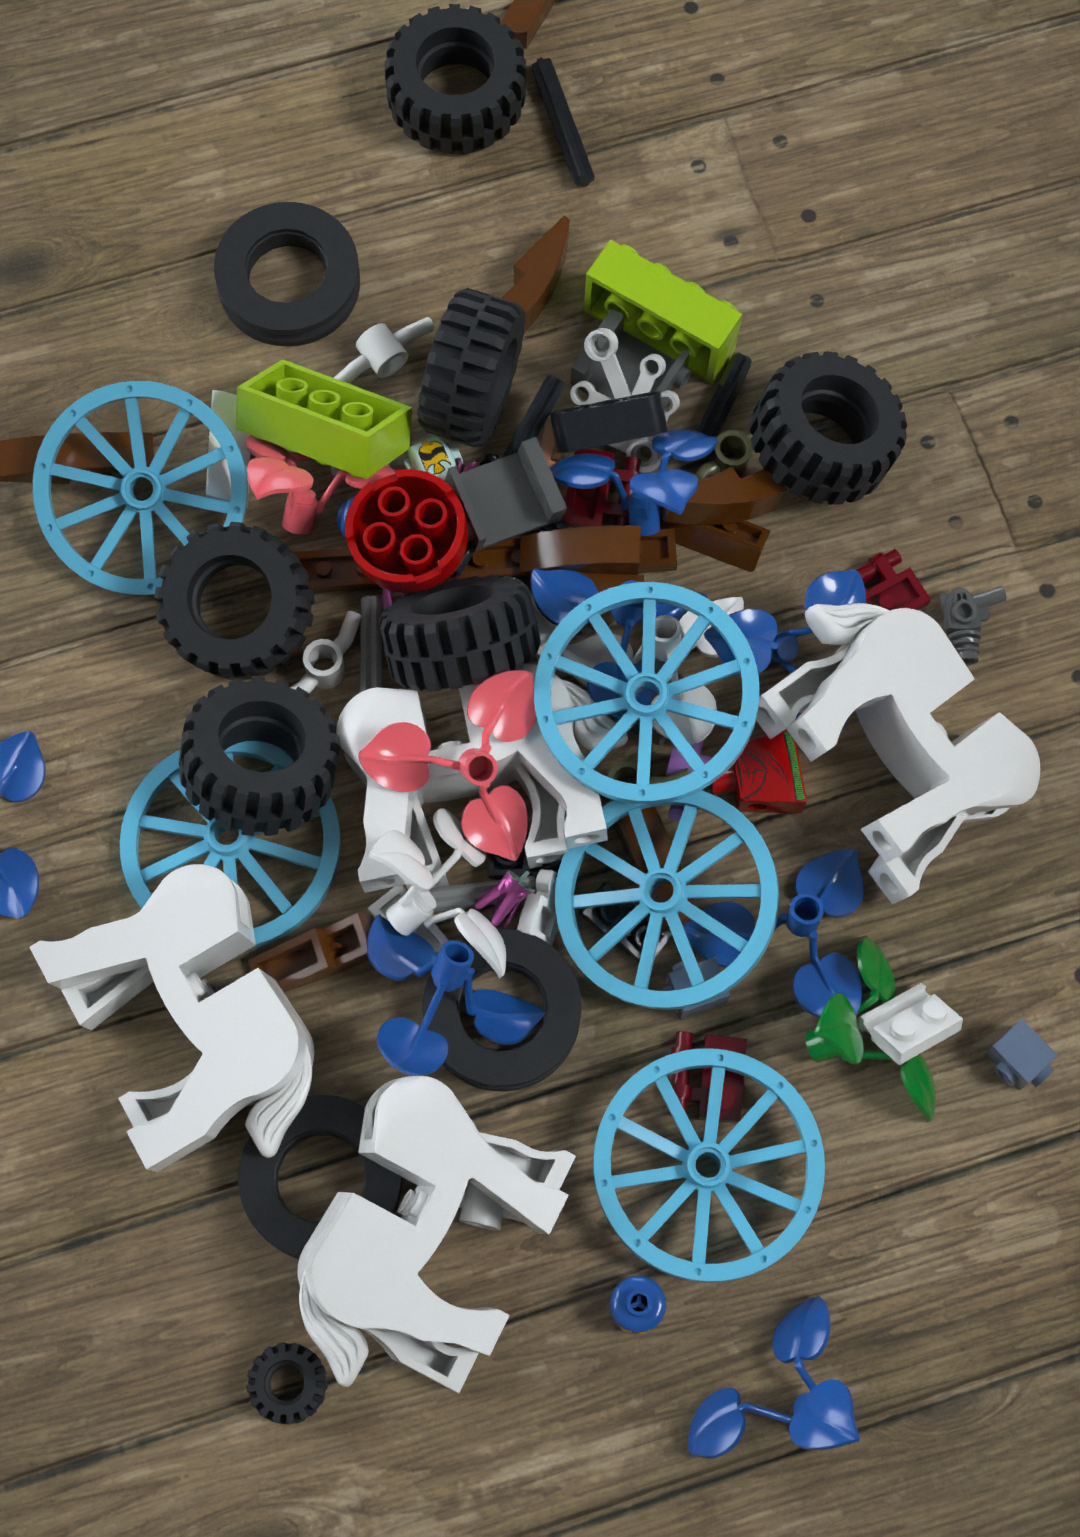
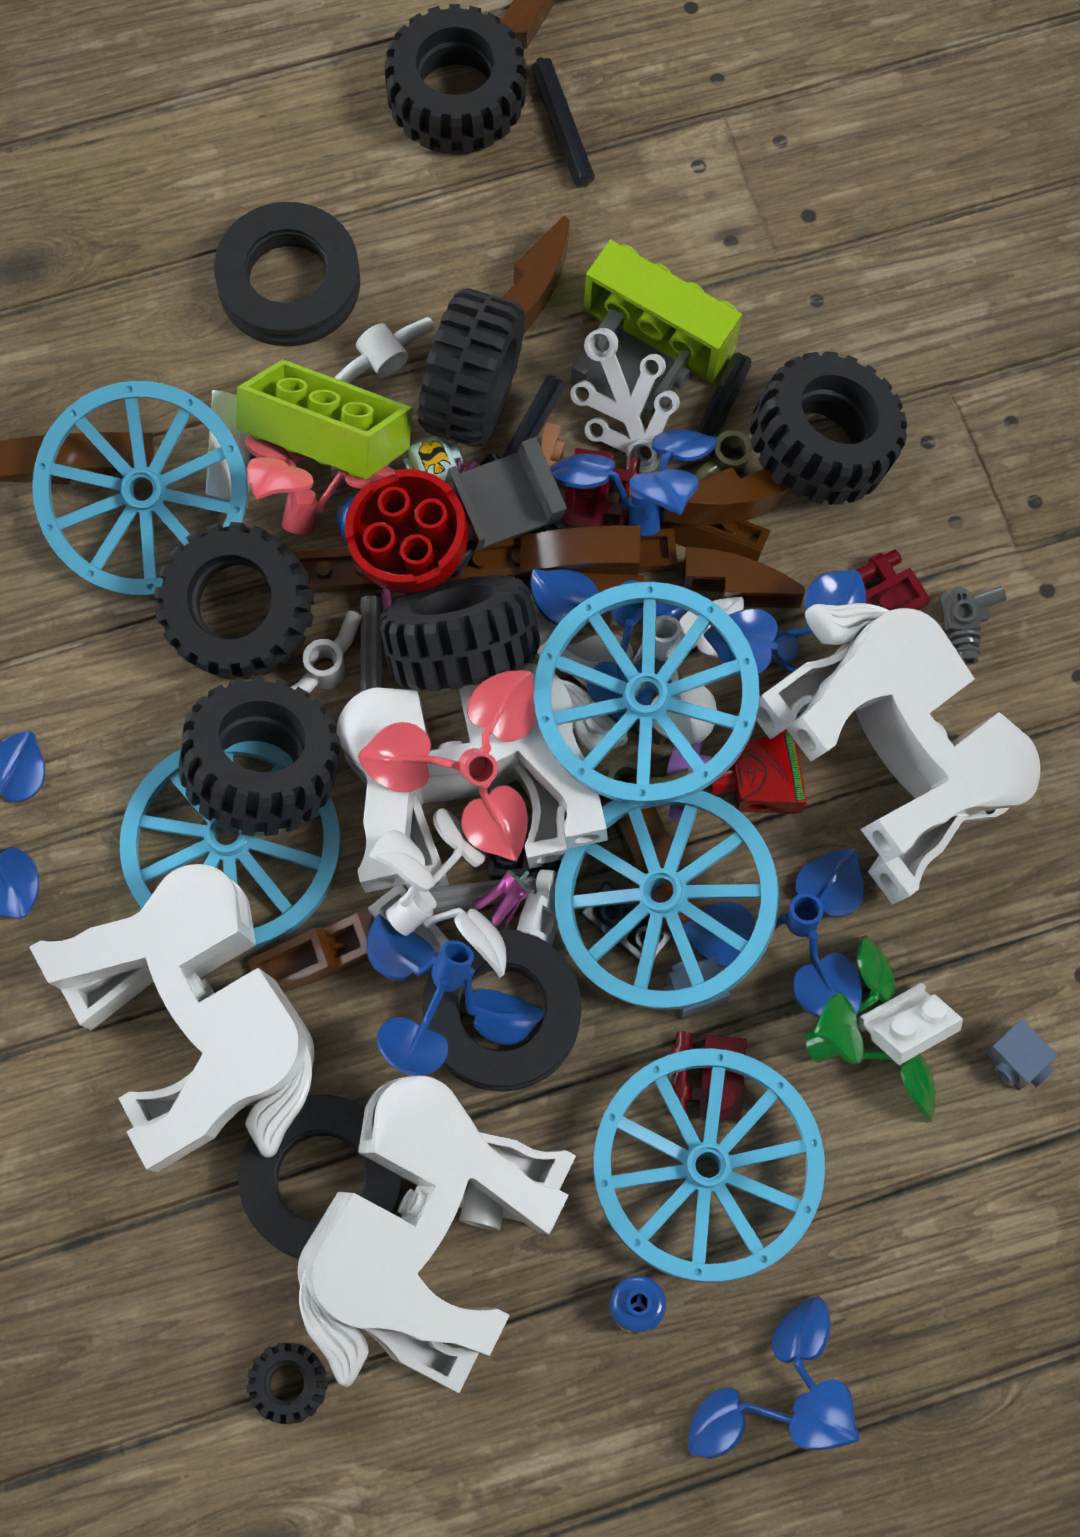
black beam [550,391,668,453] -> none
none -> reddish brown slope [683,547,805,608]

